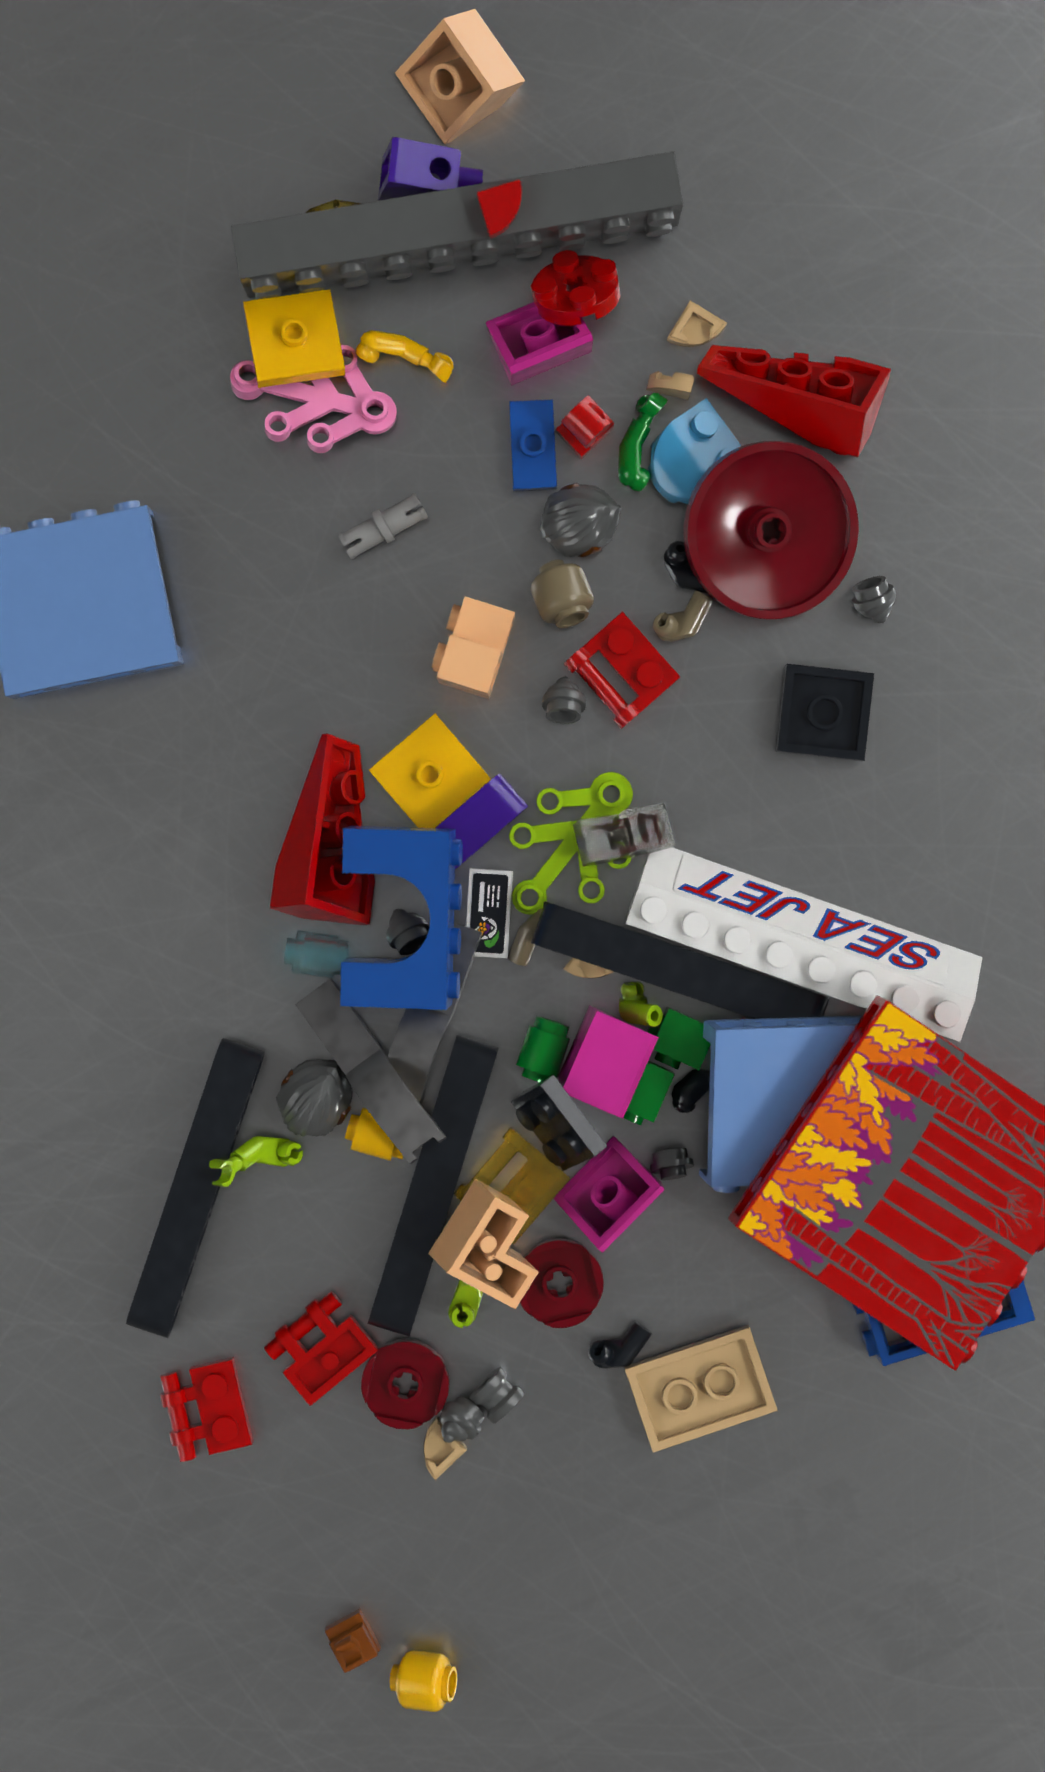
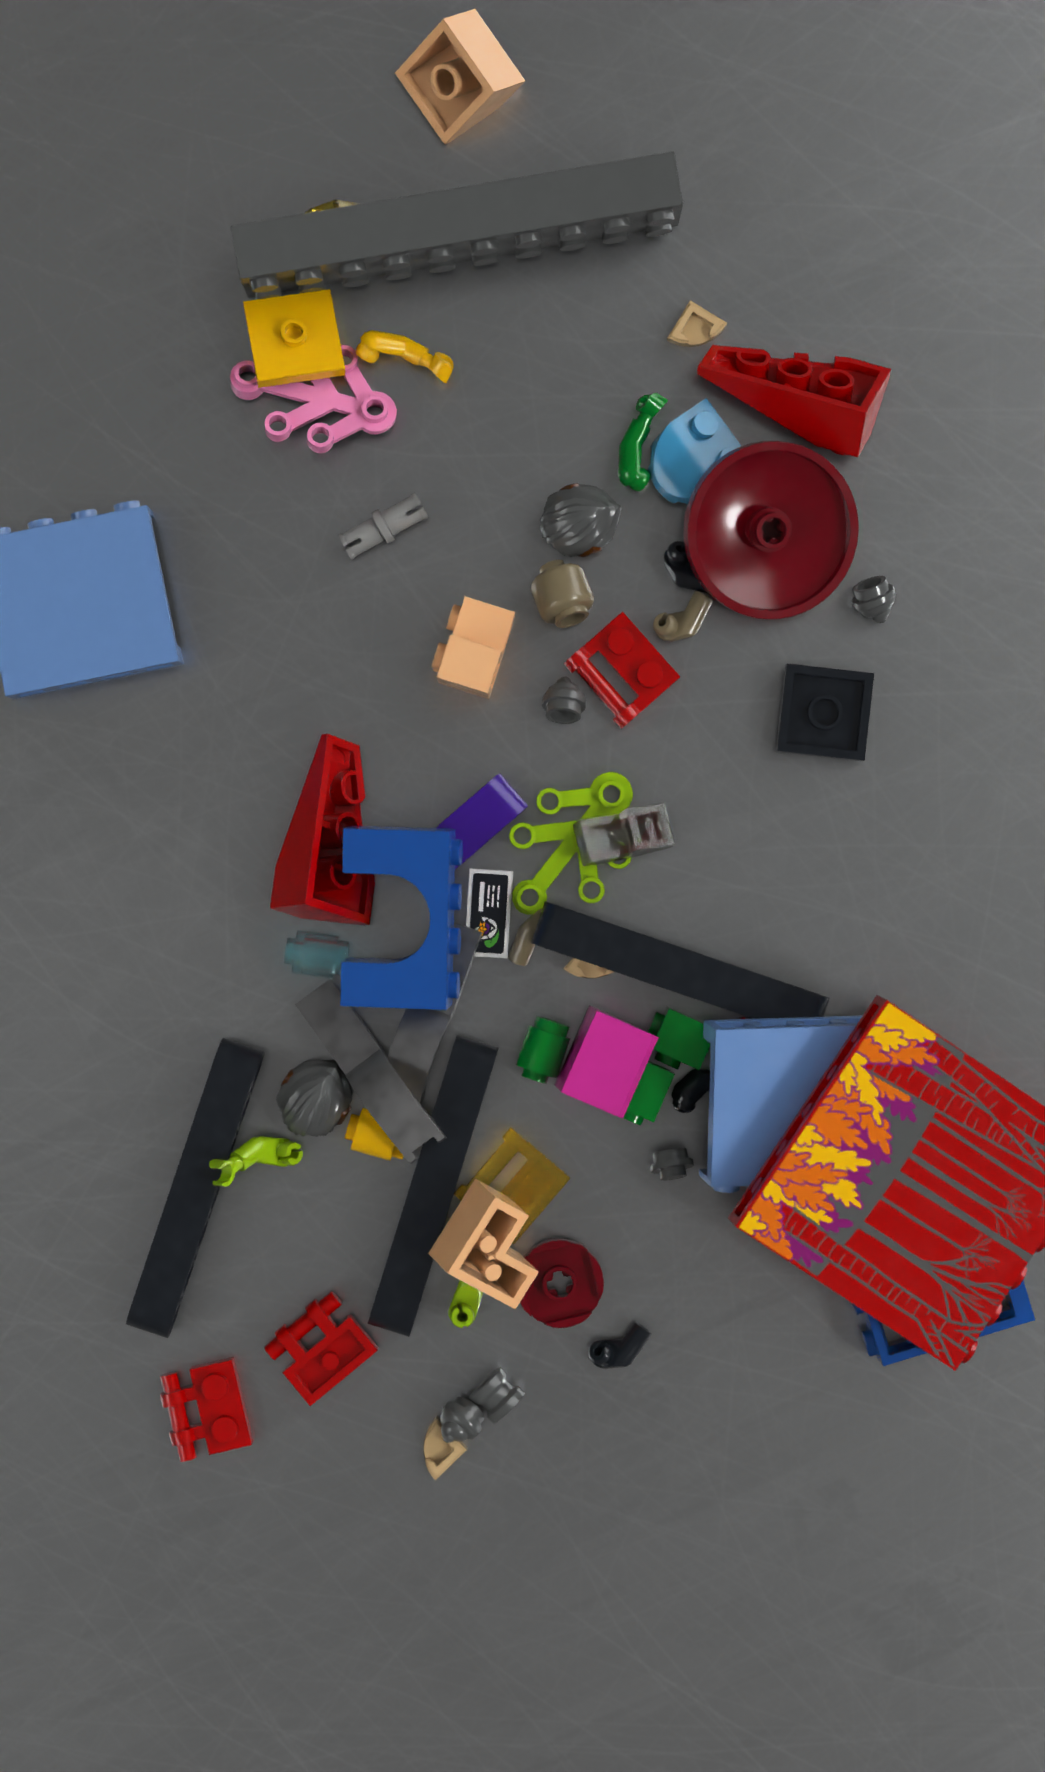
dark orange piece [325,1608,381,1673] -> none
dark red plate [361,1339,449,1430] -> none
yellow plate [369,713,491,828] -> none
dark purple torso [378,137,483,201] -> none
dark grey plate [386,909,429,955] -> none
yellow head [389,1650,457,1712] -> none
red tile [477,179,522,239] -> none
dark pink slope [485,302,593,386] -> none
blue plate [509,399,557,491] -> none
black plate [511,1075,607,1171] -> none
red plate [531,250,621,326] -> none
dark pink slope [553,1136,665,1253] -> none
red leg [555,395,614,459] -> none
lime arm [619,981,663,1027] -> none
white slope [624,845,983,1042] -> none
tan plate [624,1325,778,1453] -> none
tan tile [646,371,695,400] -> none

